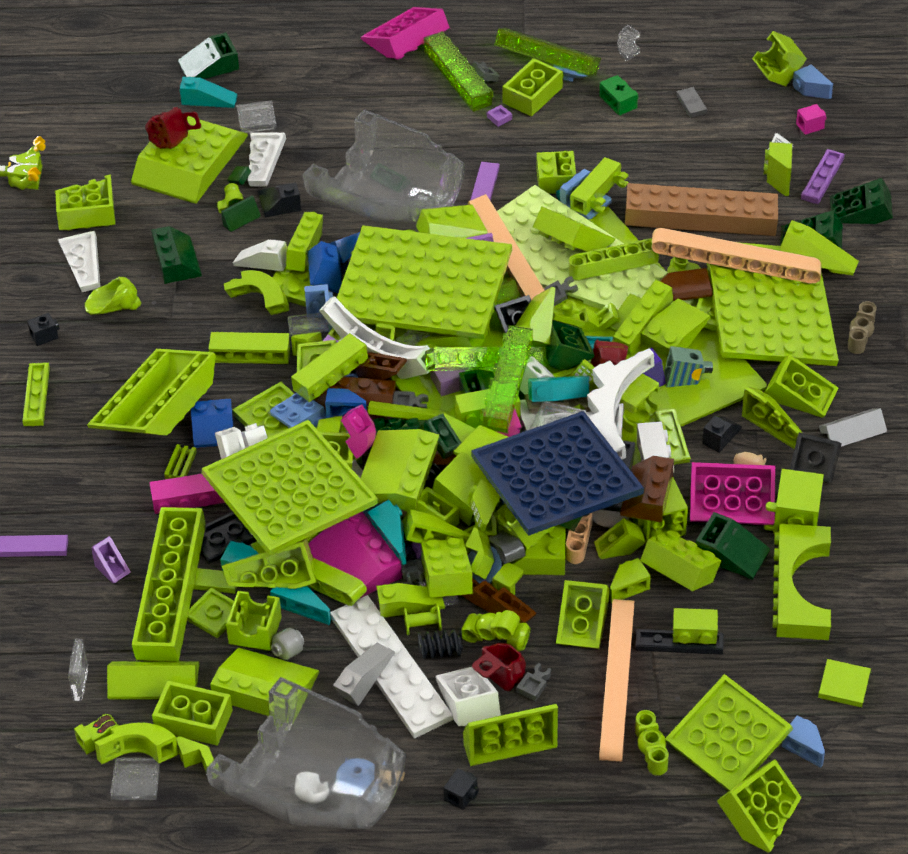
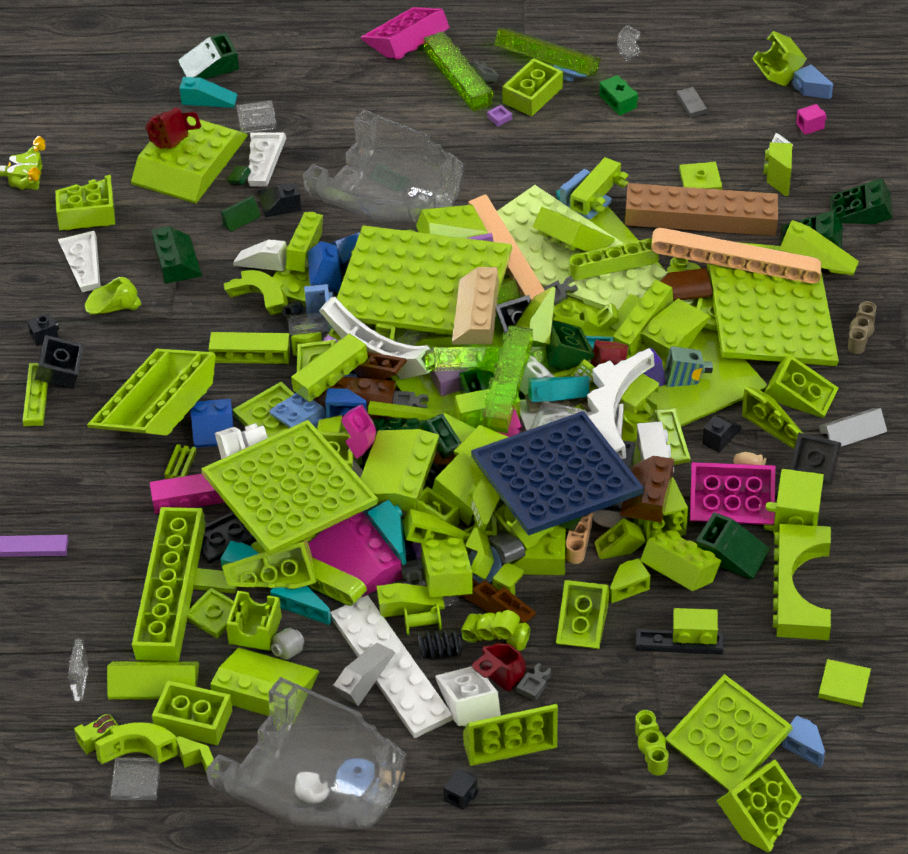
medium lavender slope [91,536,131,583] -> none
lime piece [217,183,244,214] -> none
medium lavender tile [471,162,499,201] -> none
lime slope [536,151,576,194] -> none
light nougat beam [599,599,634,762] -> none
medium lavender tile [801,149,845,204] -> none
none -> black brick [35,335,84,389]
none -> black pin [282,301,304,318]
none -> tan slope [452,267,499,345]
none -> lime plate [679,162,722,190]

